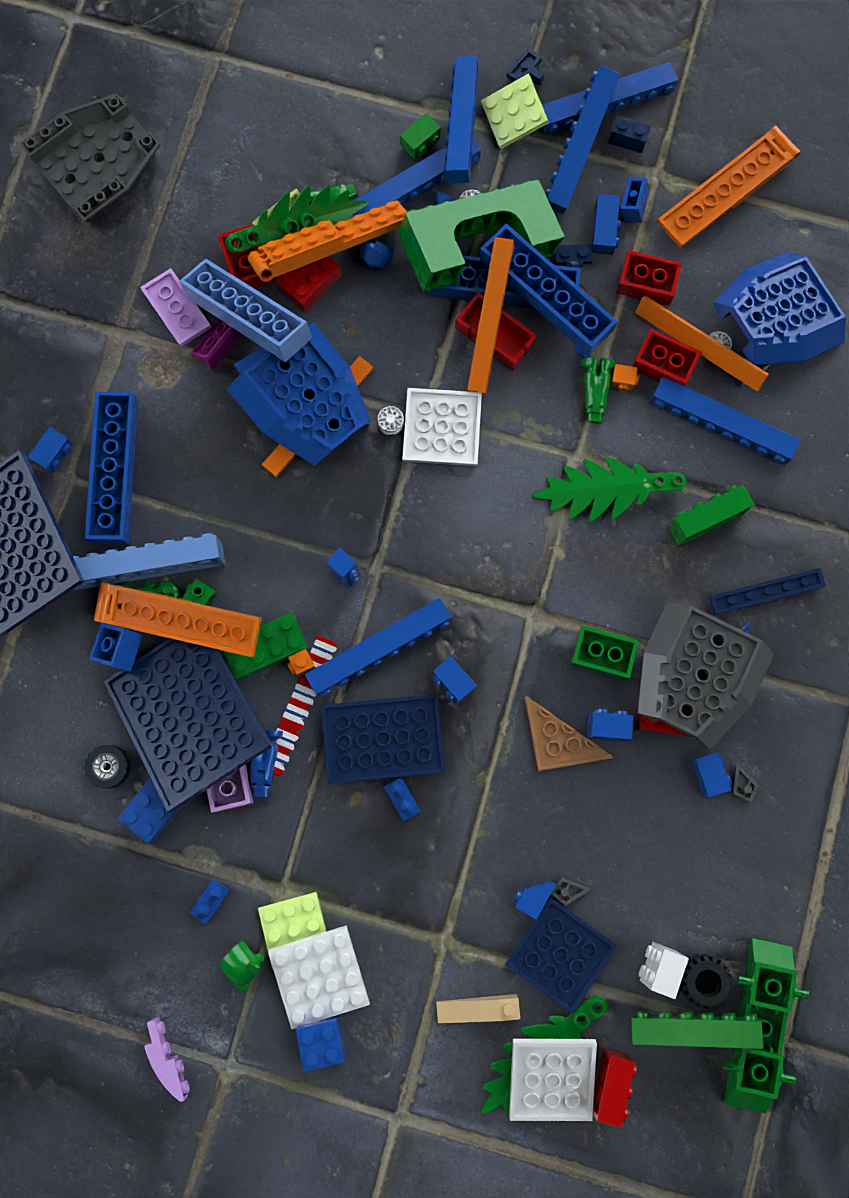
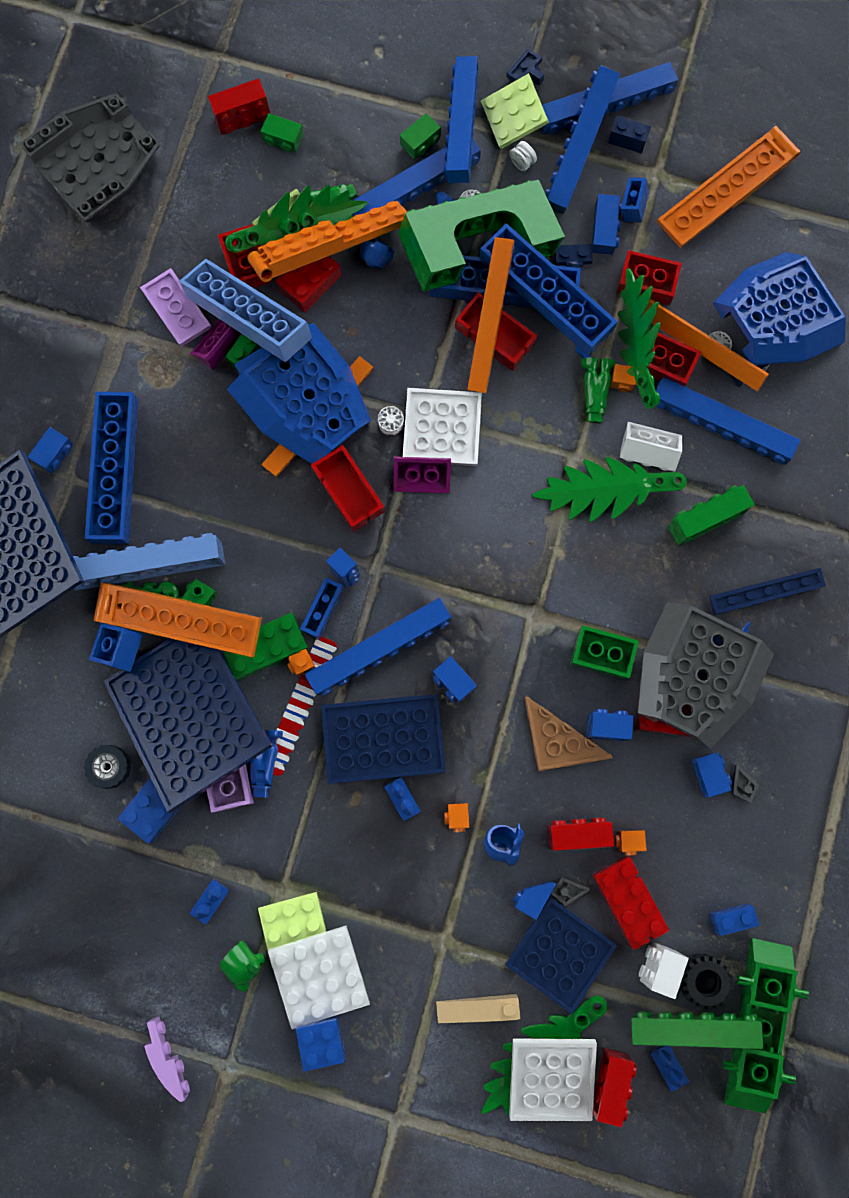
none -> red brick [208,78,270,135]
none -> green brick [226,334,262,370]
none -> green brick [260,113,304,153]
none -> blue brick [300,577,344,641]
none -> red piece [311,445,385,532]
none -> magenta slope [394,457,451,493]
none -> orange brick [444,803,469,832]
none -> blue piece [484,823,524,866]
none -> white wheel [509,141,537,171]
none -> red brick [547,817,614,851]
none -> red piece [592,856,670,950]
none -> orange brick [615,830,646,856]
none -> green plant [617,268,661,409]
none -> white slope [620,422,682,472]
none -> blue tile [650,1046,689,1092]
none -> blue brick [709,903,759,936]

